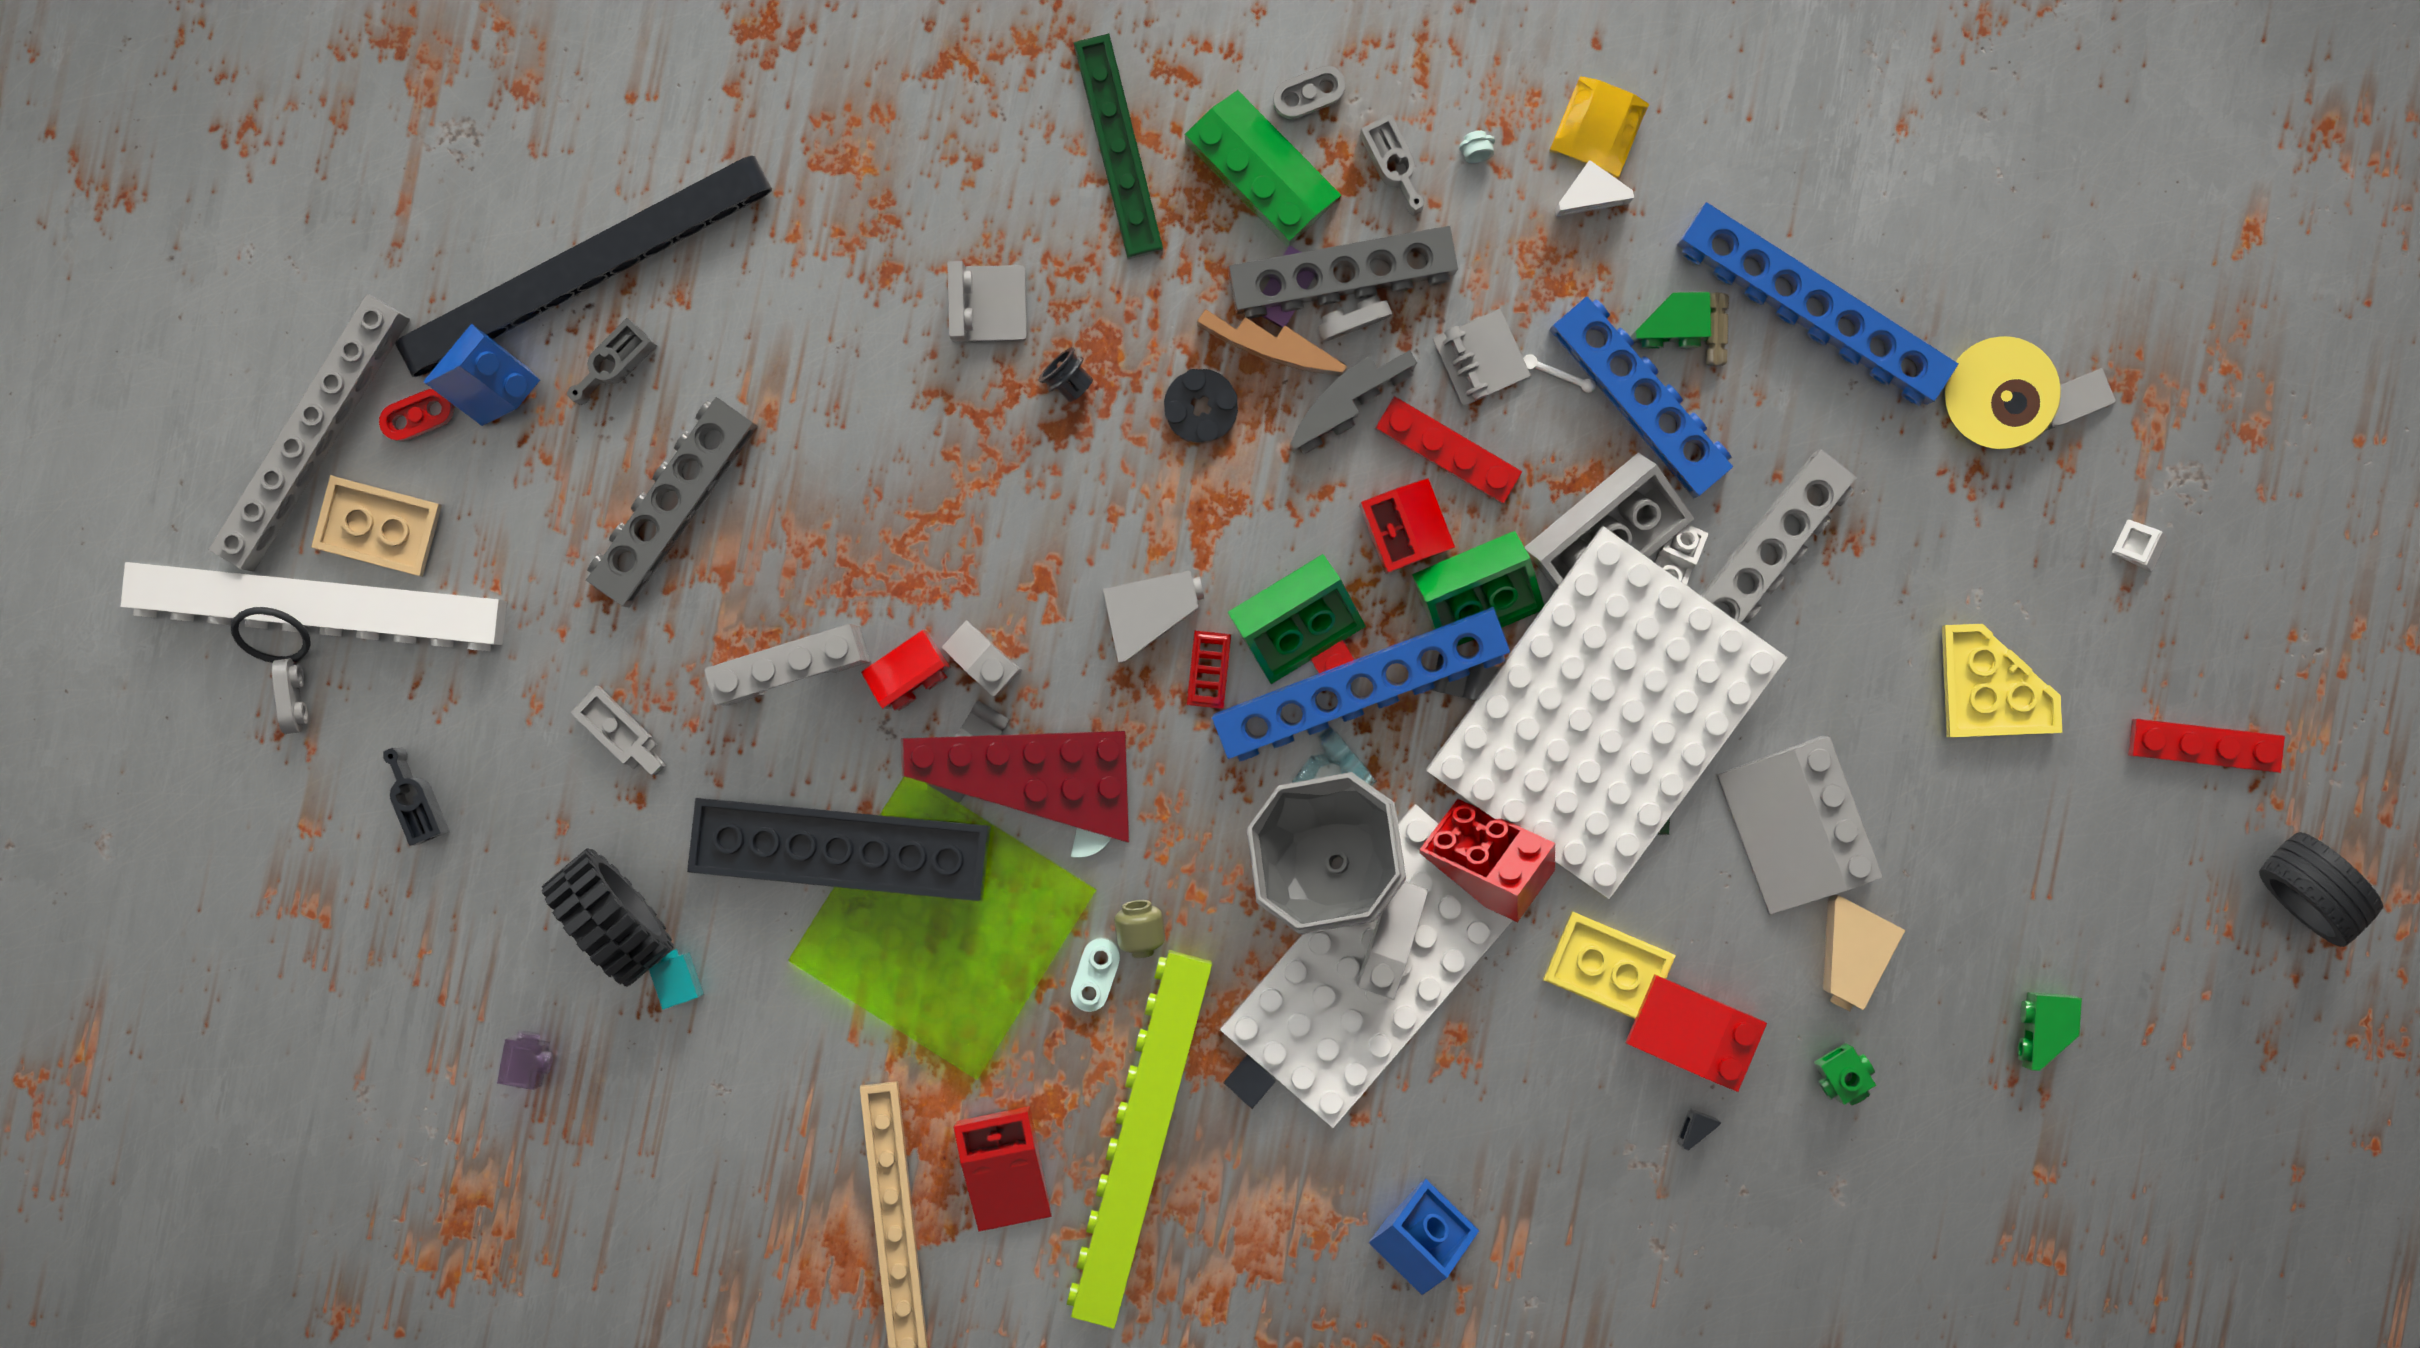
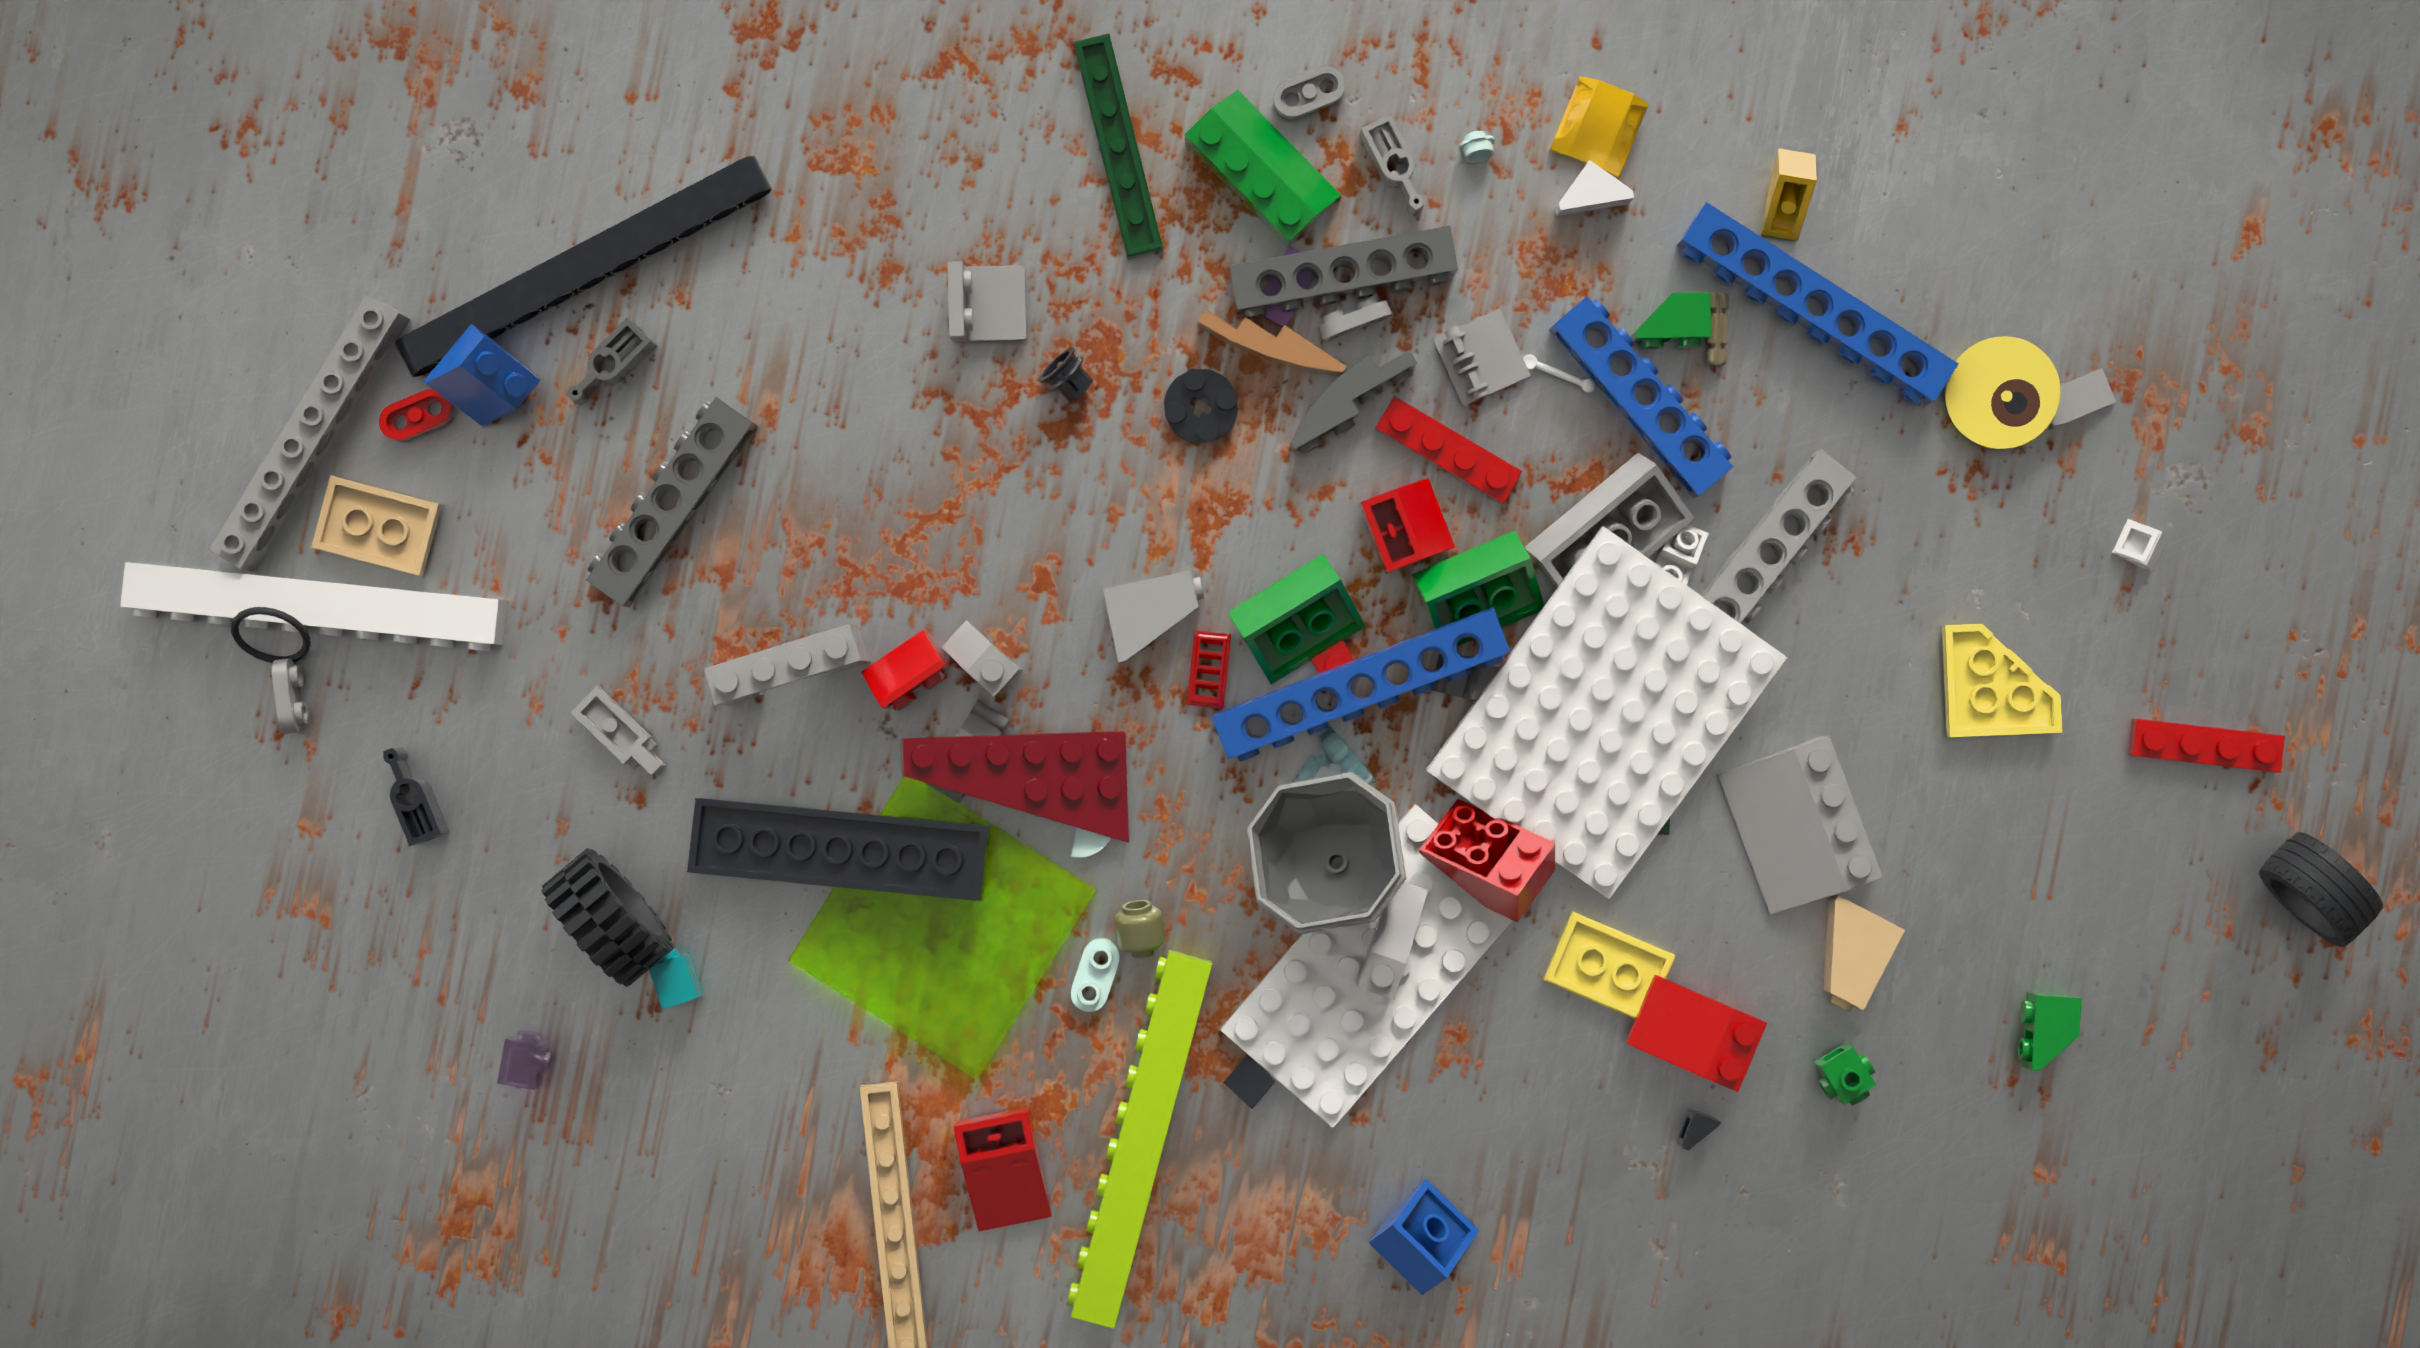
none -> yellow slope [1761,149,1817,241]

